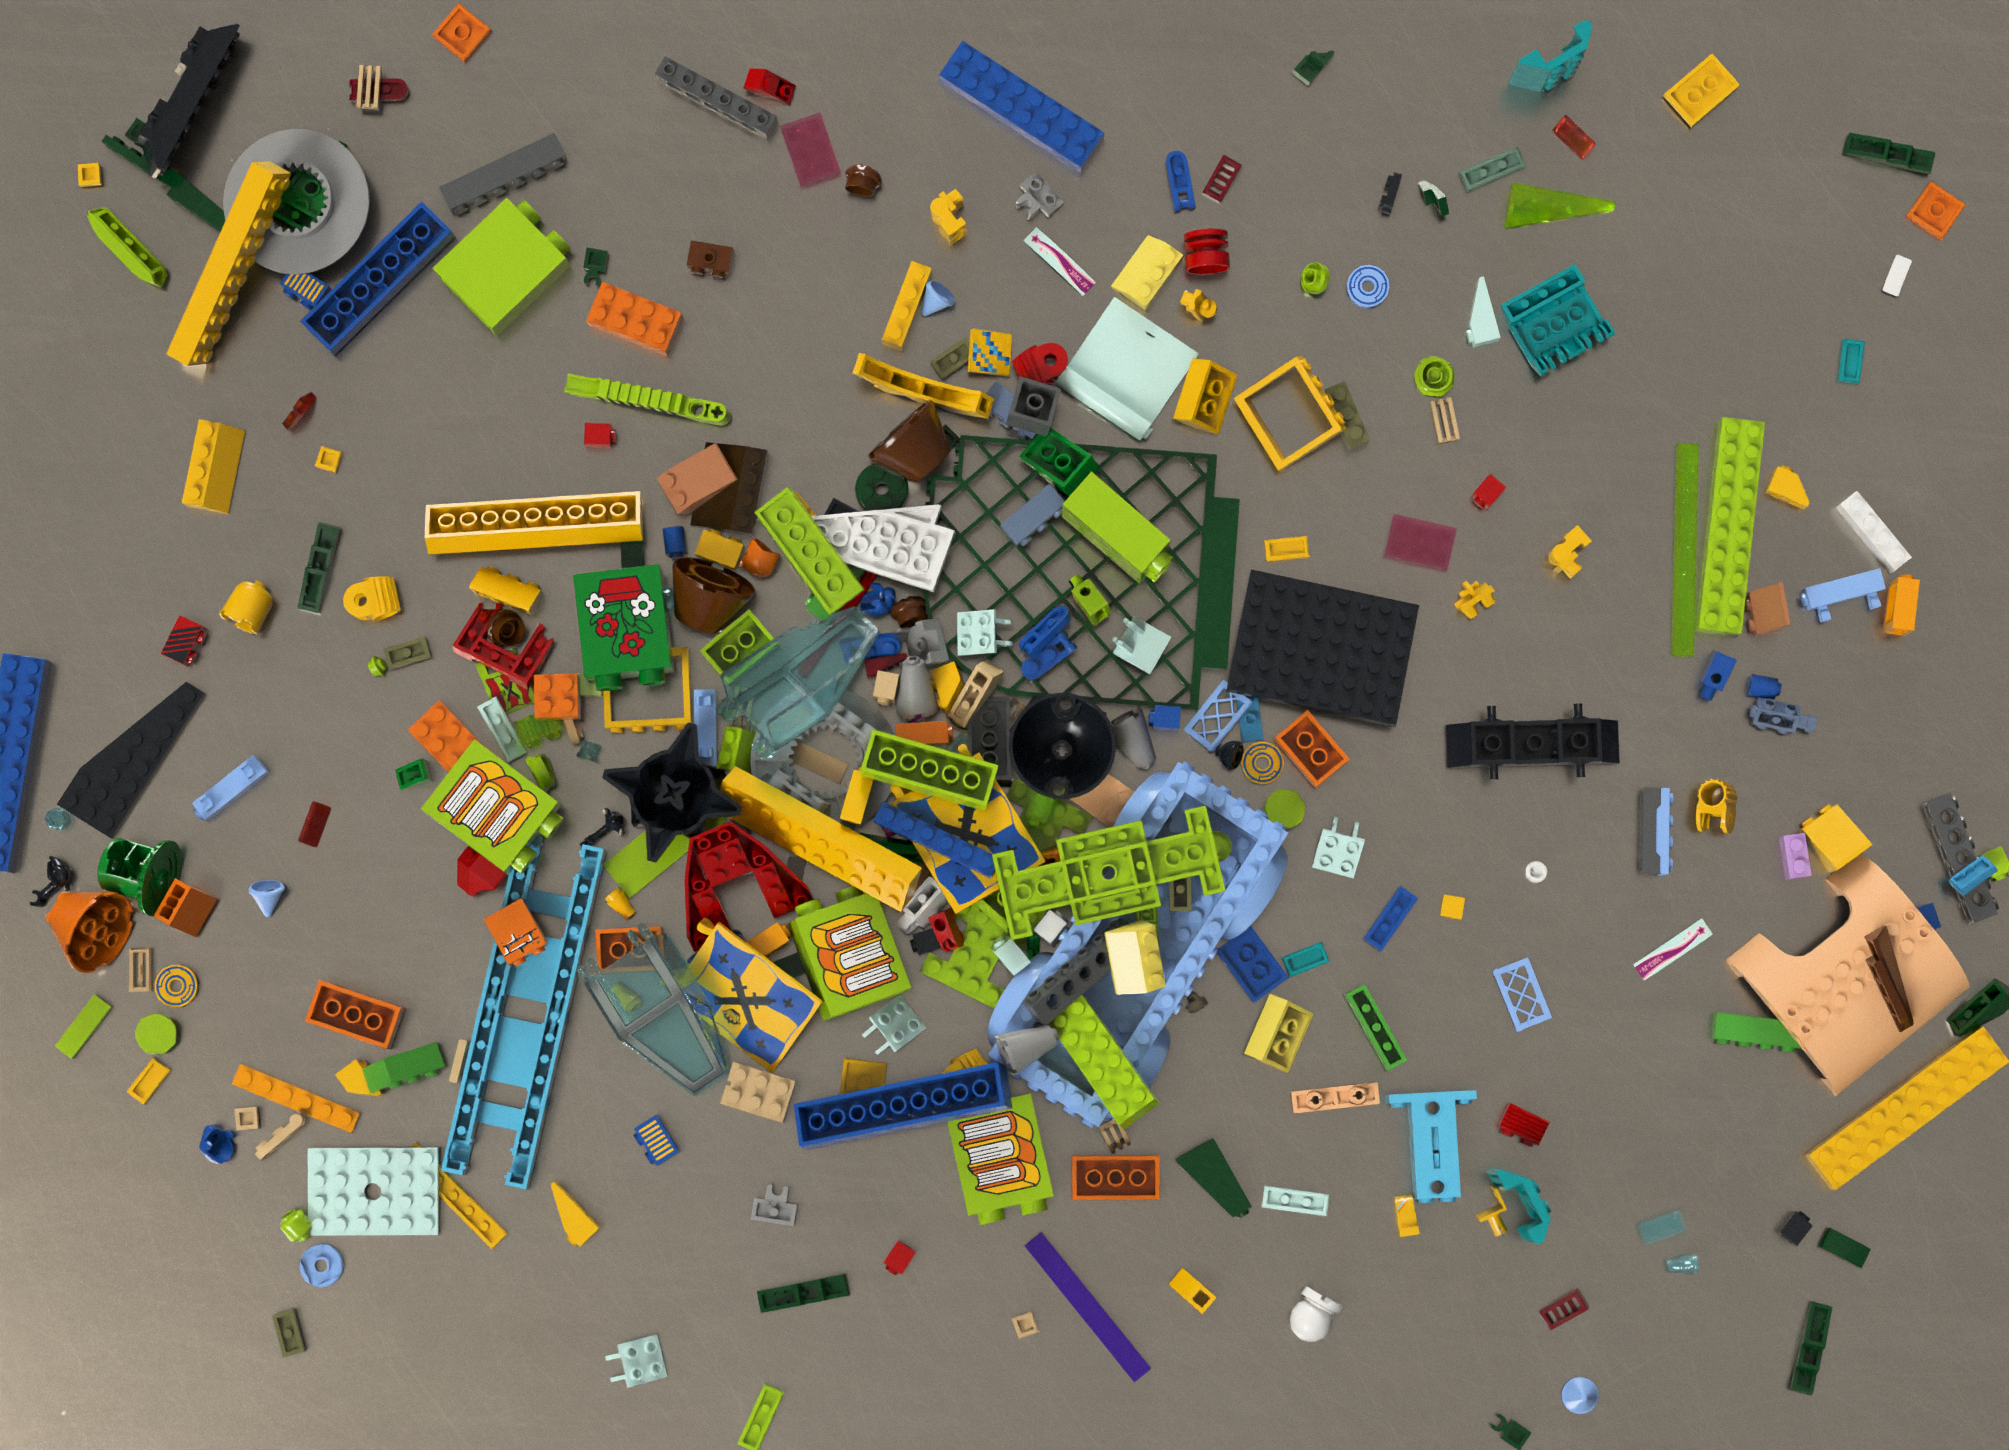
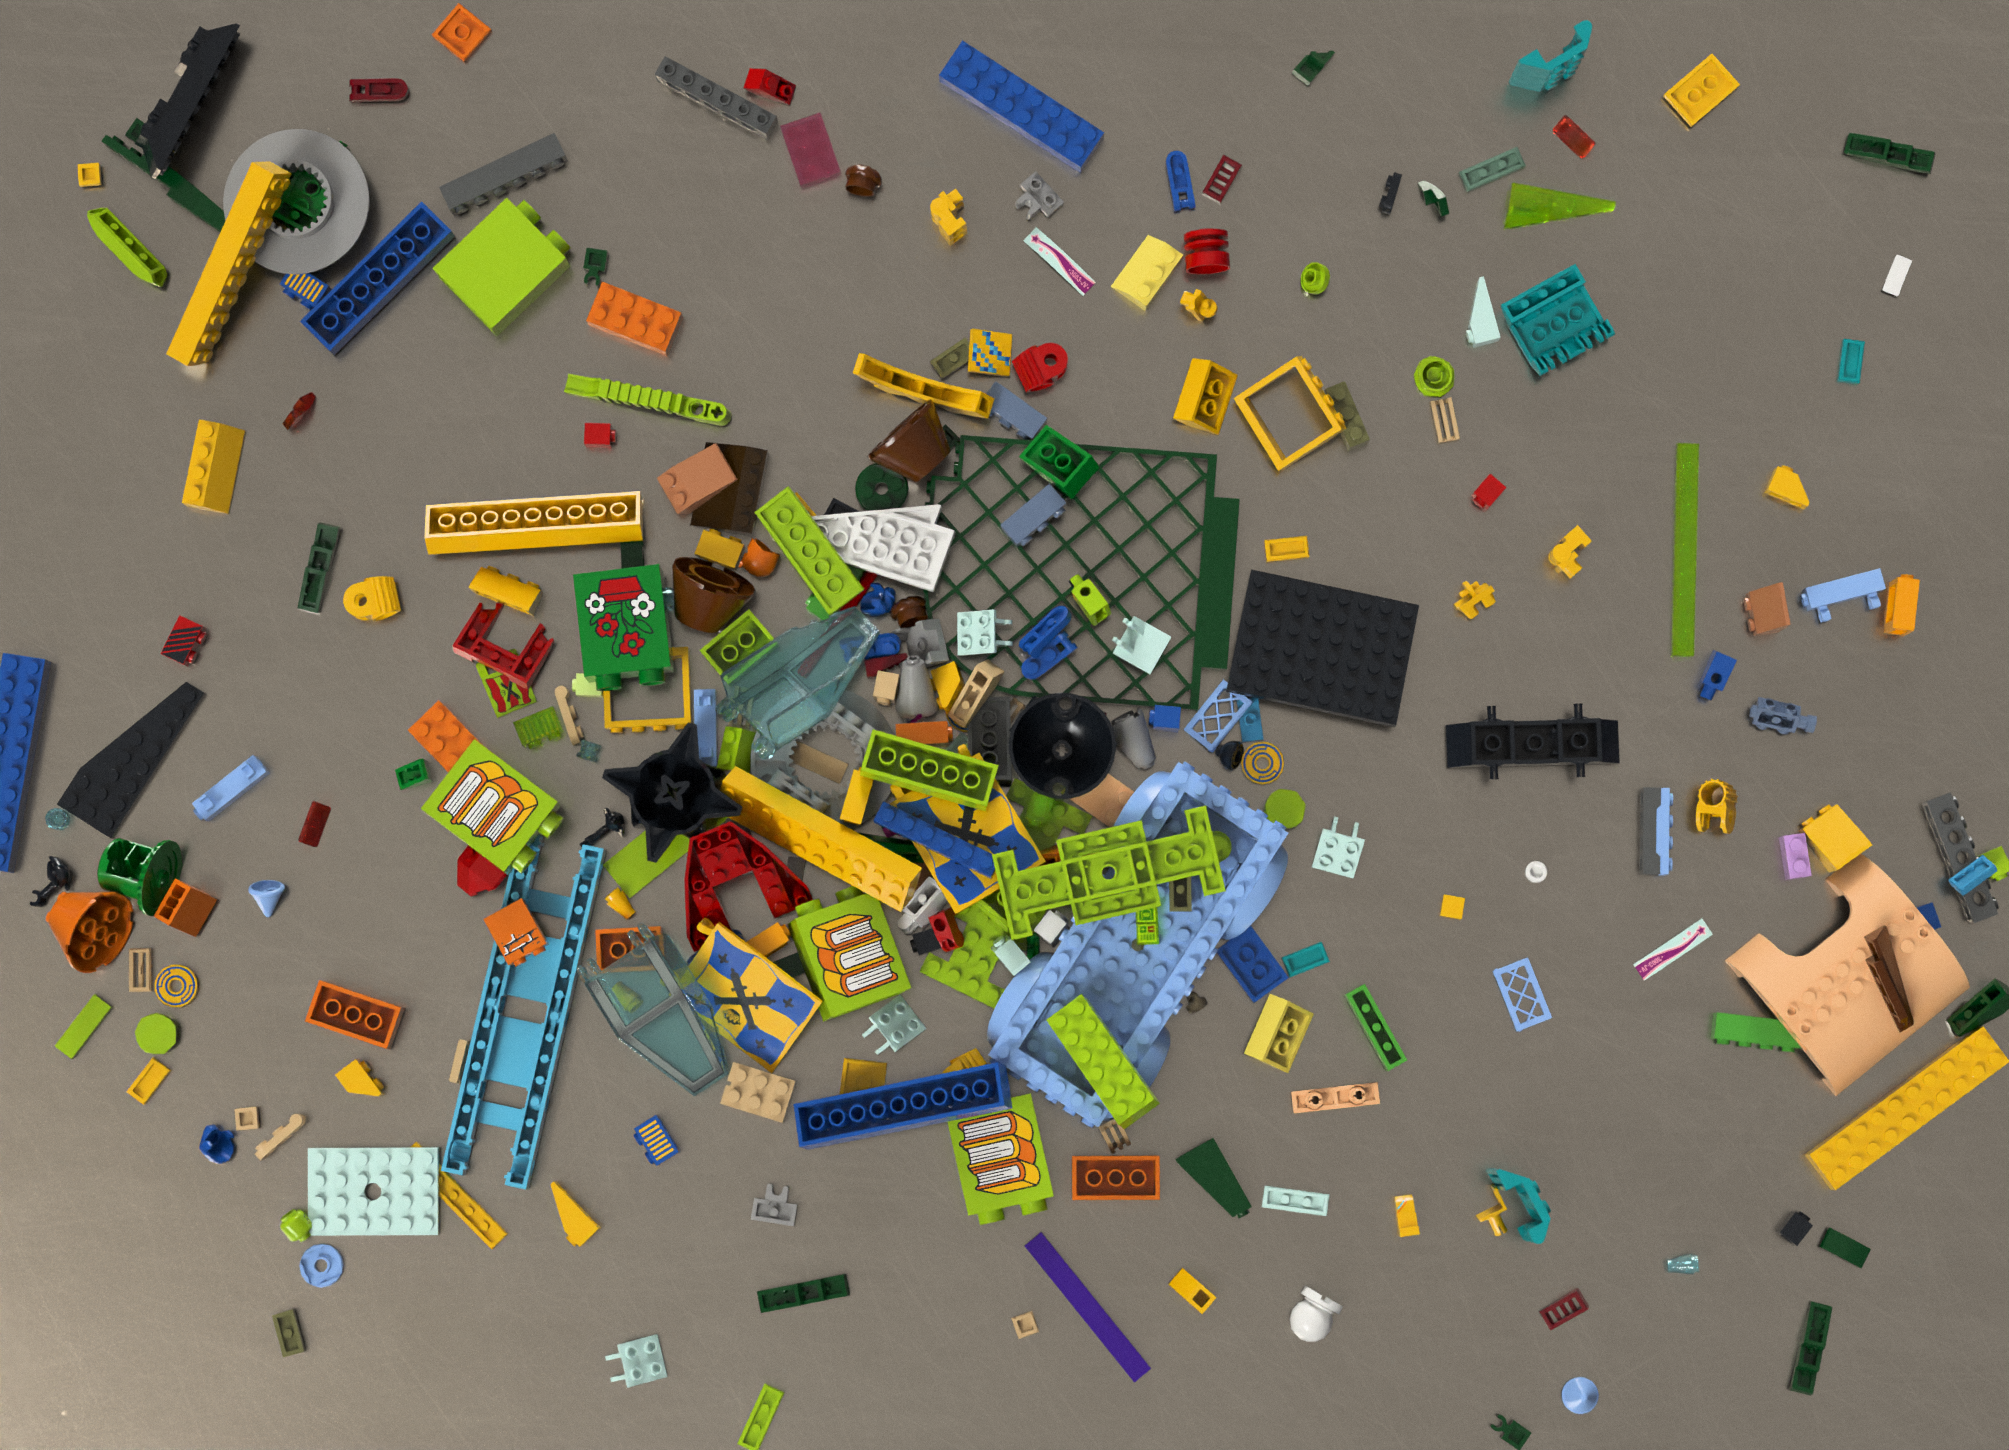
yellow cylinder [219,580,273,635] -> none
light orange plate [232,1064,361,1133] -> none
yellow tile [315,446,343,473] -> none
tan tile [356,65,382,109] -> none
bright green wedge [362,1042,445,1093] -> none
lime plate [367,656,387,677] -> none
olive plate [383,636,432,670] -> none
light aqua tile [477,697,527,763] -> none
reddish brown piece [487,609,525,646] -> none
lime hat [525,754,555,793] -> none
orange brick [534,673,581,720] -> none
blue brick [662,526,687,559] -> none
reddish brown brick [687,240,734,278] -> none
yellow brick [882,261,932,352] -> none
red brick [883,1240,916,1276] -> none
light blue hat [921,280,955,316] -> none
light grey cone [995,1025,1059,1076] -> none
dark grey brick [1006,376,1061,437] -> none
dark grey brick [1022,918,1130,1026] -> none
light aqua door [1055,297,1199,441] -> none
lime brick [1062,471,1173,584] -> none
light yellow slope [1104,919,1166,995] -> none
orange brick [1273,710,1350,789] -> none
light blue tile [1347,265,1389,308] -> none
blue plate [1363,886,1418,952] -> none
clear pink plate [1384,514,1457,571] -> none
medium azure brick [1385,1090,1477,1203] -> none
red brick [1497,1103,1550,1148] -> none
clear light blue plate [1637,1210,1687,1245] -> none
lime brick [1695,417,1765,637] -> none
blue brick [1748,674,1782,699] -> none
white brick [1836,491,1912,574] -> none
orange tile [1906,181,1966,240] -> none

